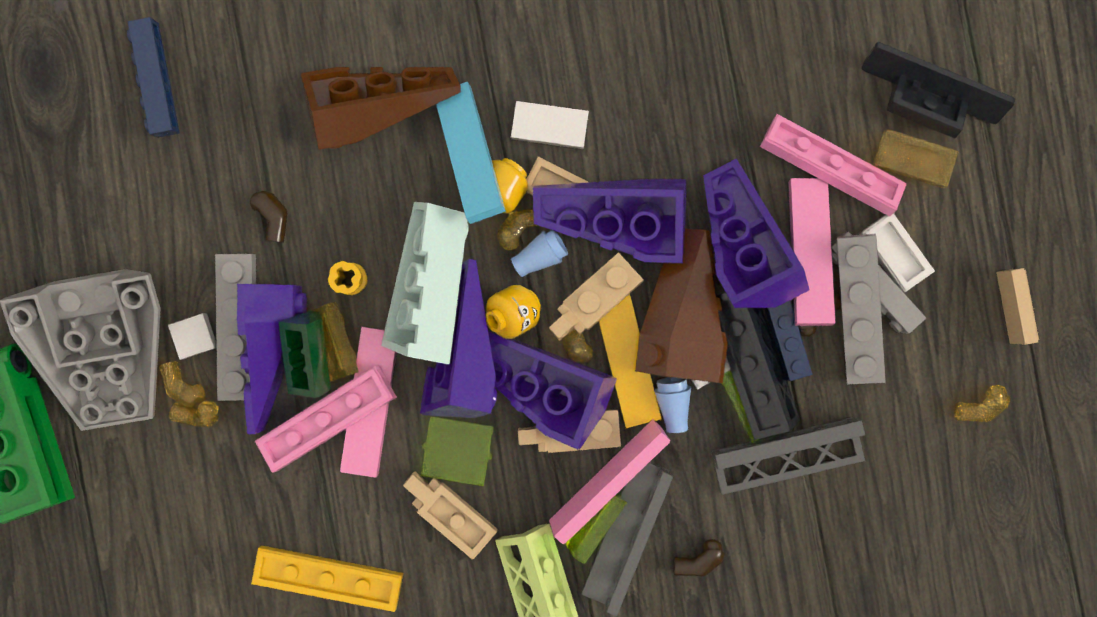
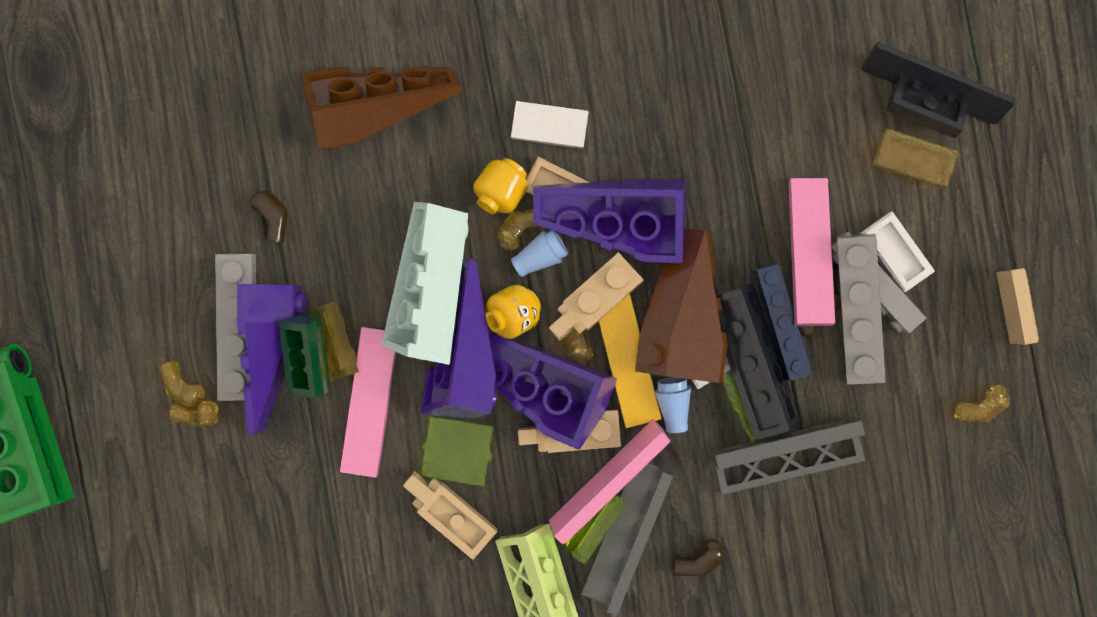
light grey wedge [0,269,161,431] -> none
dark blue piece [127,17,180,138] -> none
white tile [168,313,217,360] -> none
yellow tile [251,545,403,612] -> none
bright pink tile [255,366,397,473] -> none
yellow bush [328,261,368,295] -> none
medium azure tile [436,81,506,224] -> none
dark purple wedge [703,159,810,308] -> none
bright pink tile [760,114,907,217] -> none

